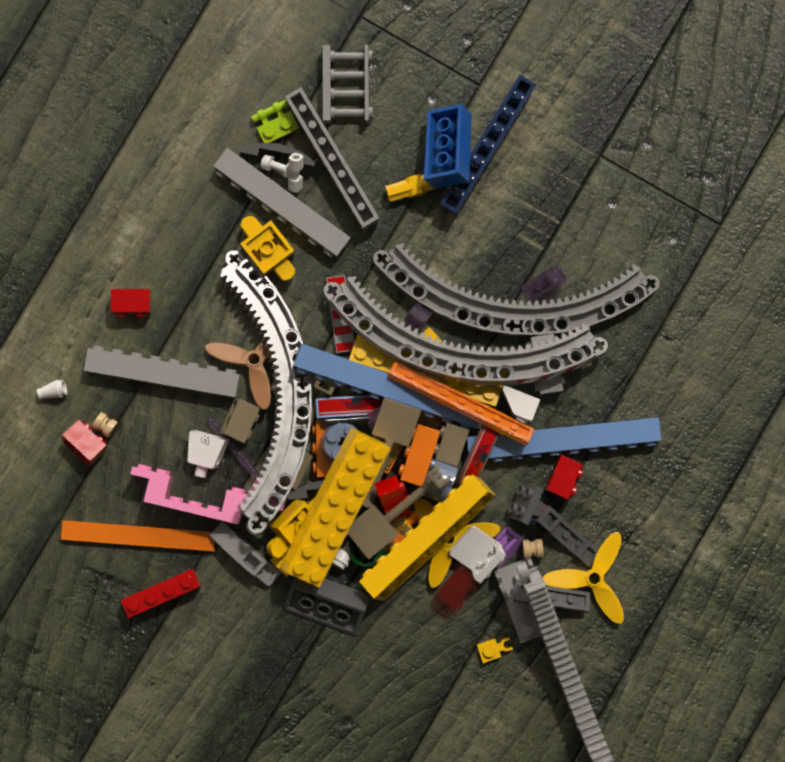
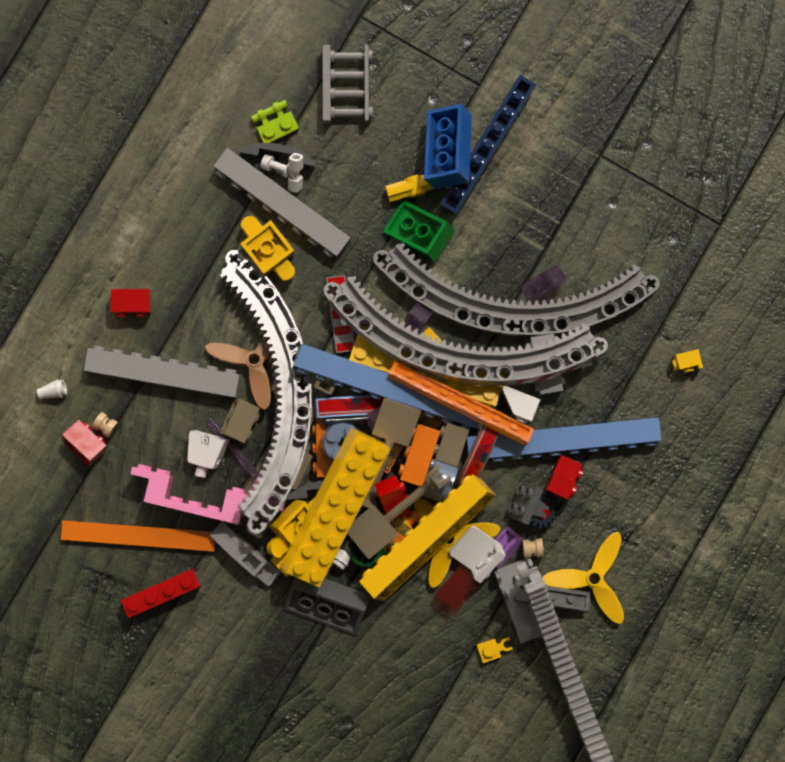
light grey brick [285,87,379,231] -> none
dark grey slope [537,506,598,567] -> none
none -> green slope [383,200,455,263]
none -> yellow brick [672,349,703,373]

